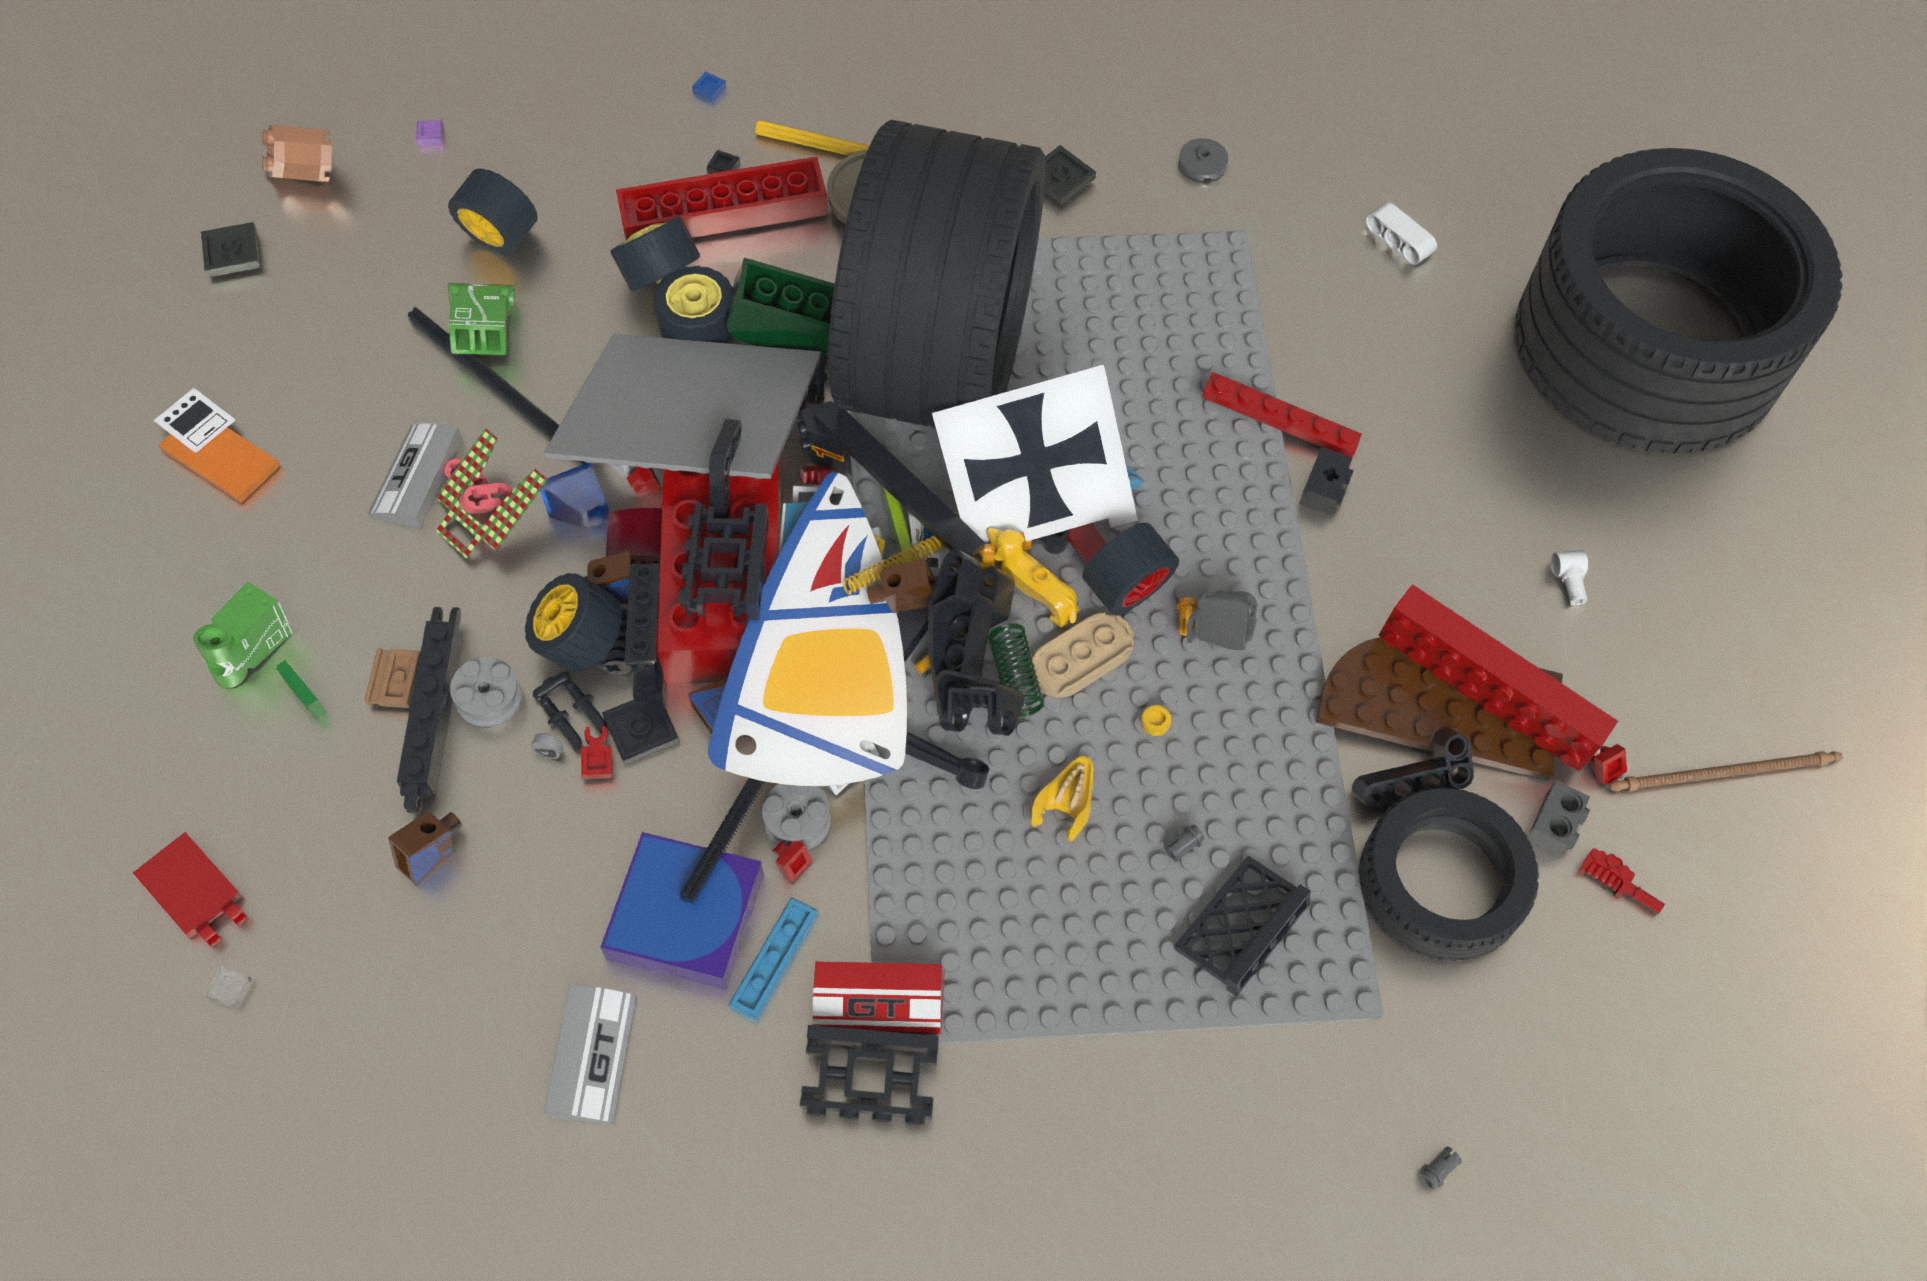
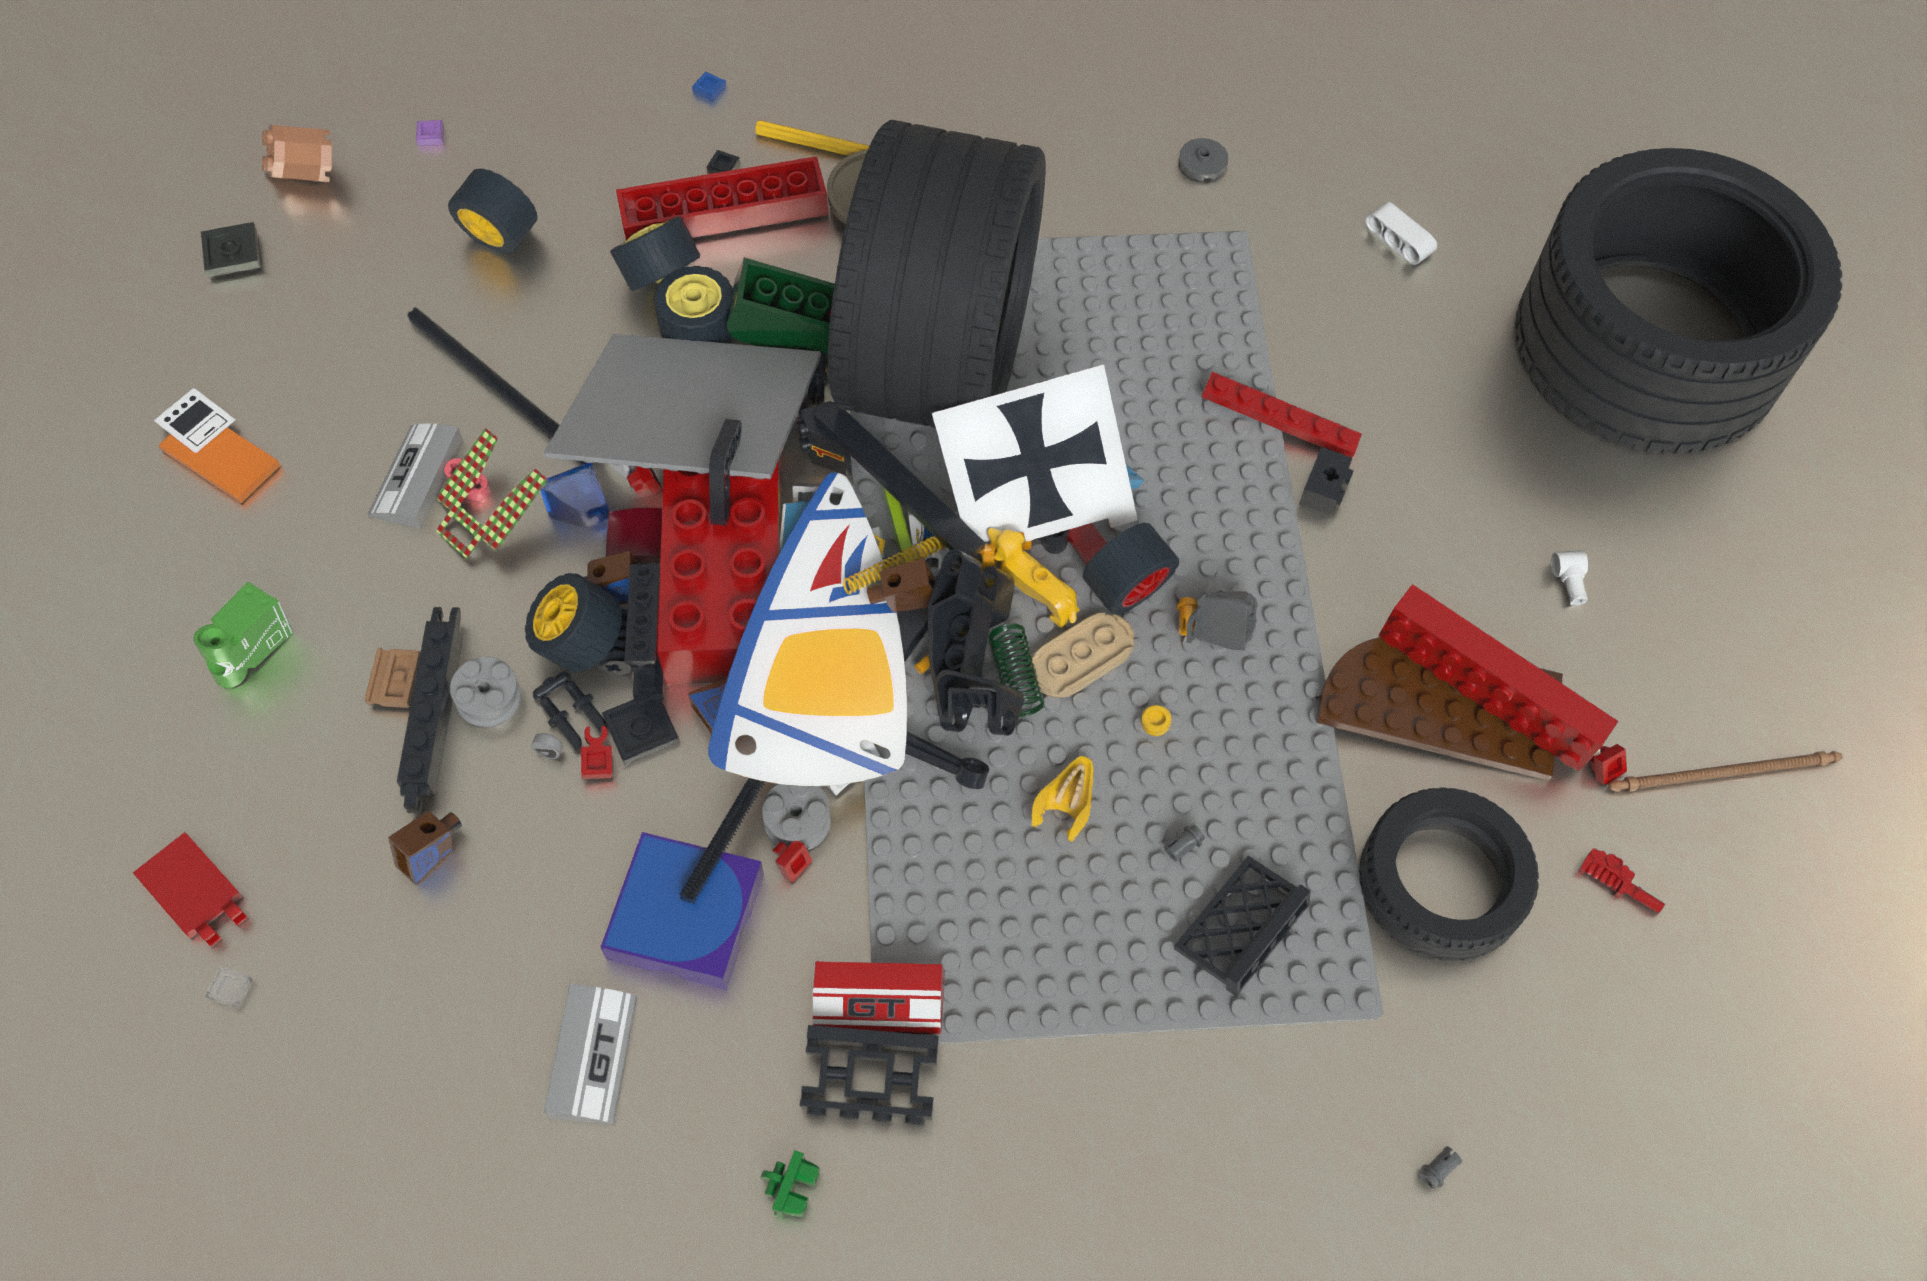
green tile [276,660,326,719] -> none
bright green piece [447,283,515,355] -> none
coral beam [459,483,512,514] -> none
black fence [679,503,769,620] -> none
dark azure tile [728,897,819,1022] -> none
red plate [800,465,830,485] -> none
pearl dark grey plate [1044,145,1096,205] -> none
black beam [1352,727,1474,809] -> none
dark grey brick [1527,780,1590,857] -> none
none -> green hips [760,1150,820,1219]

